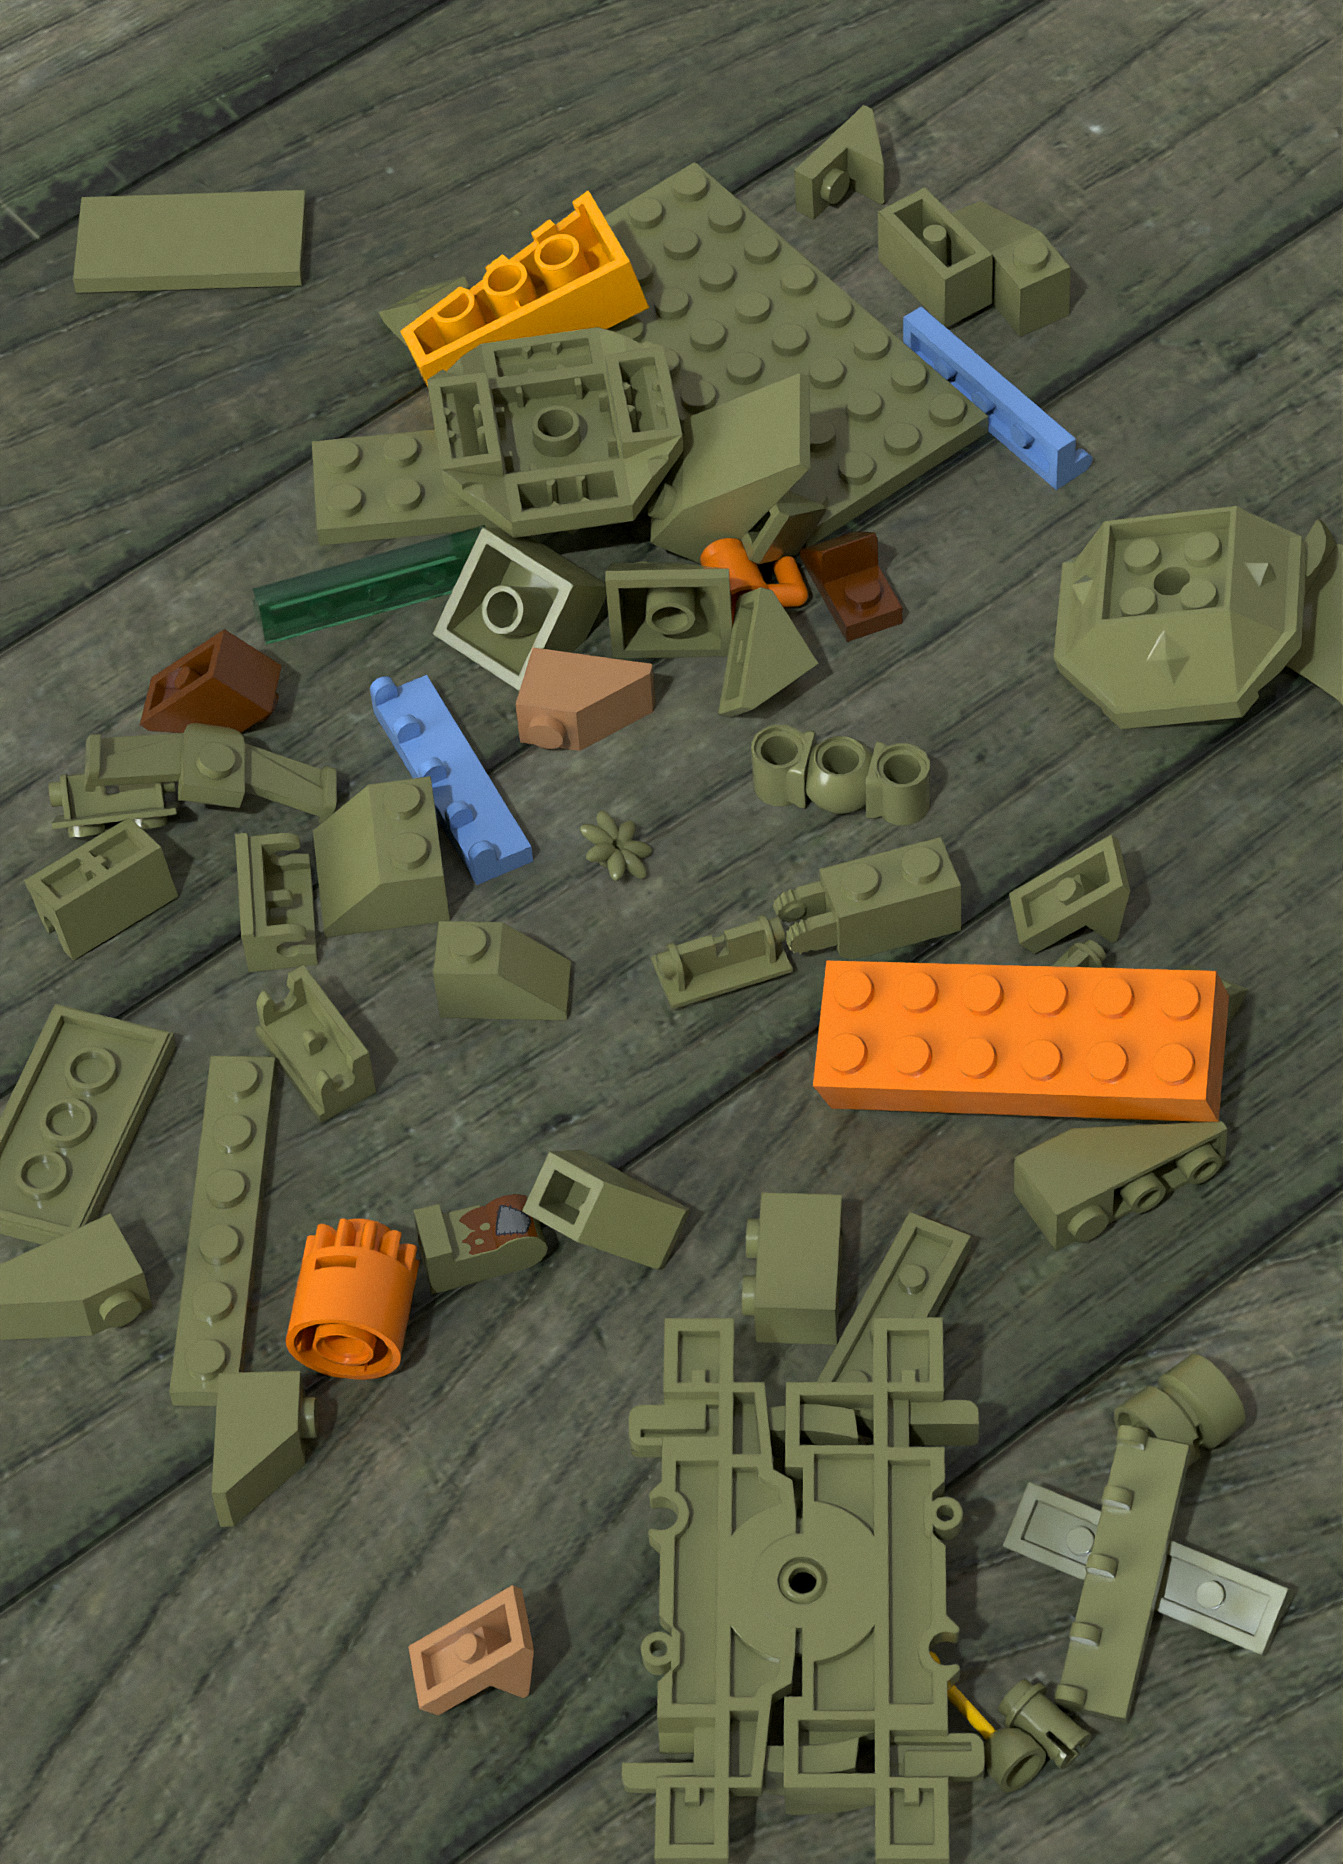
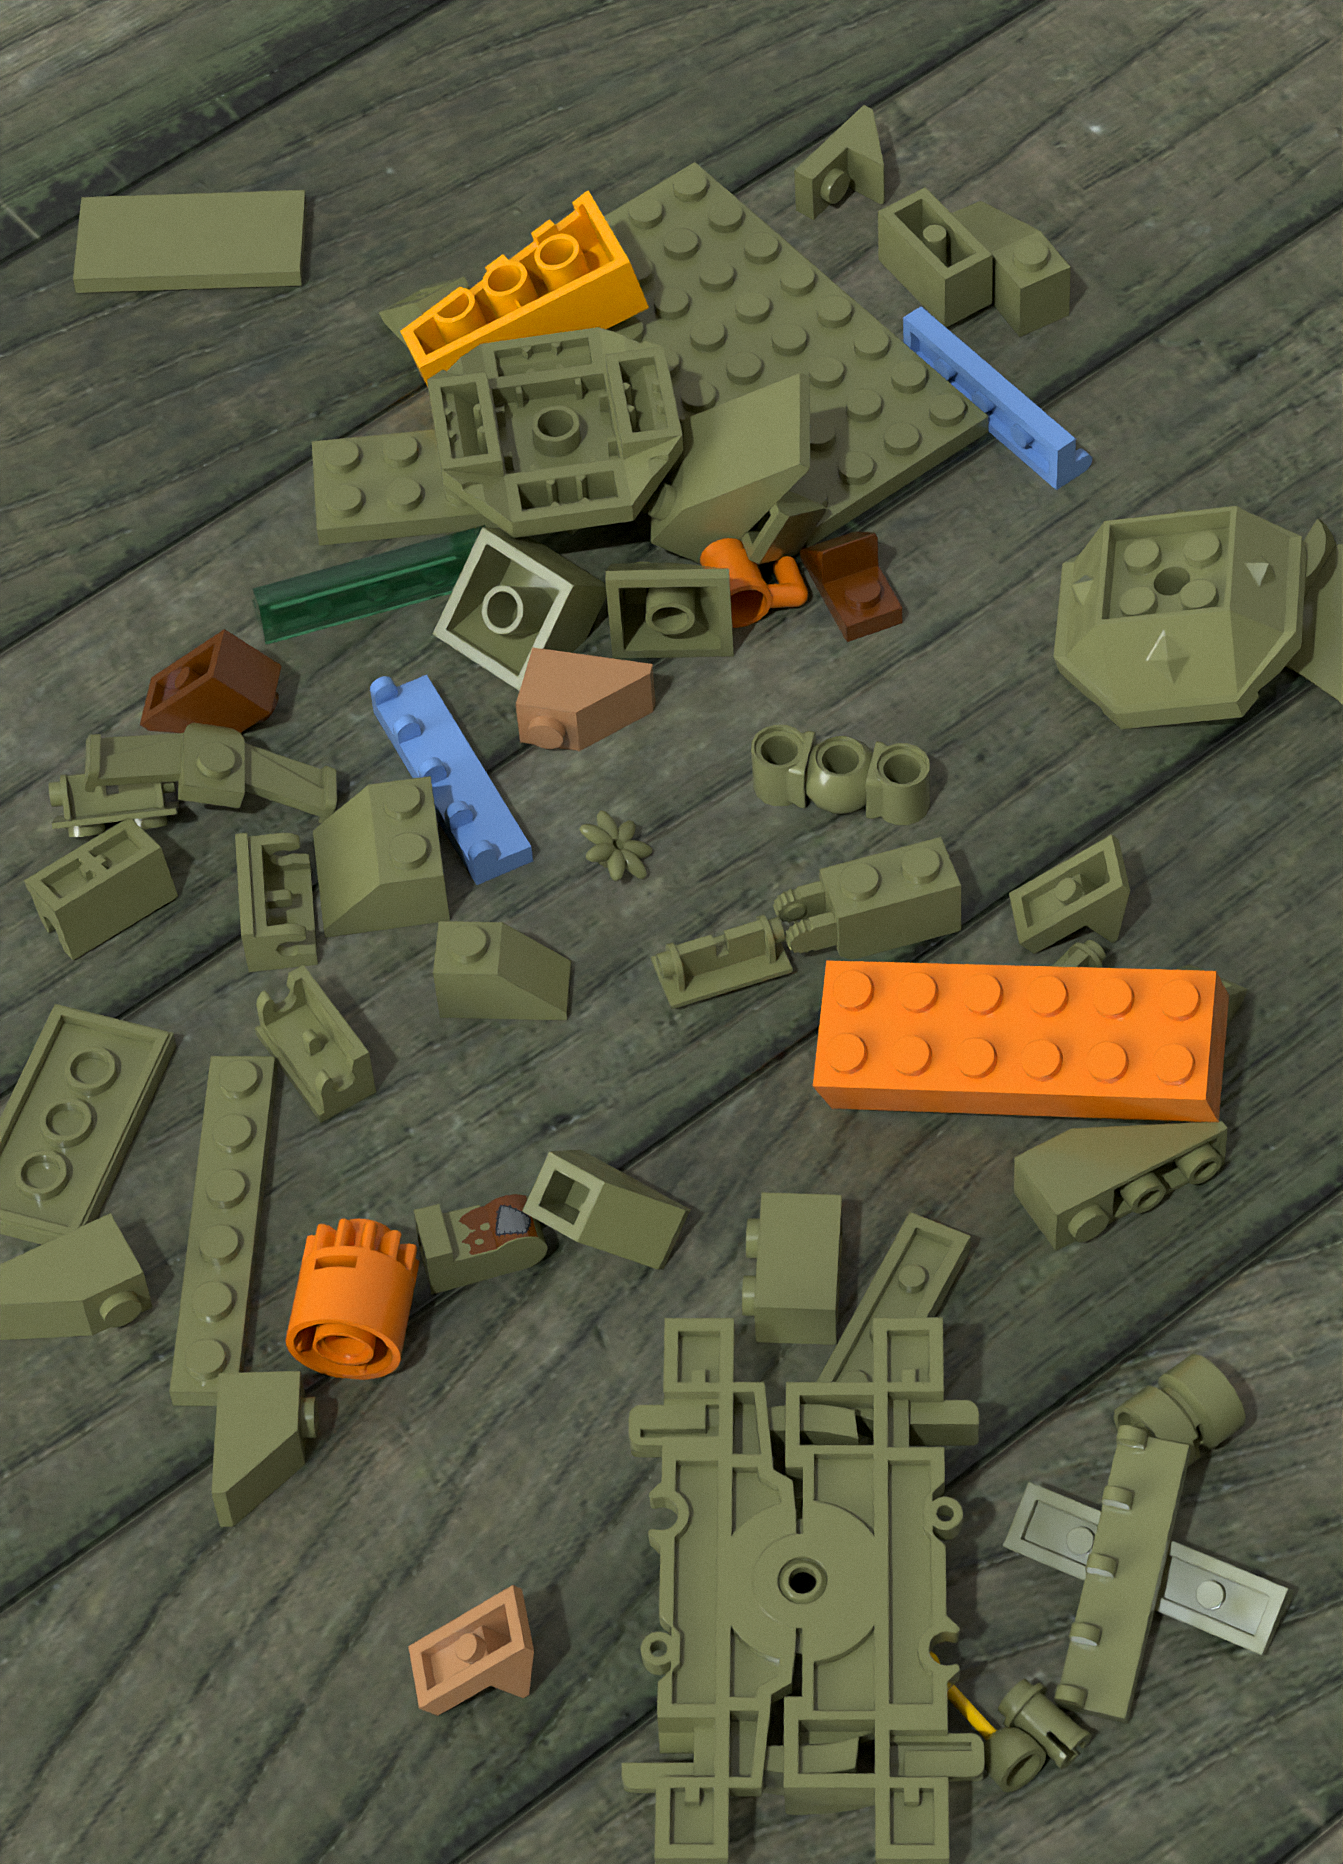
olive slope [718,587,819,717] -> none

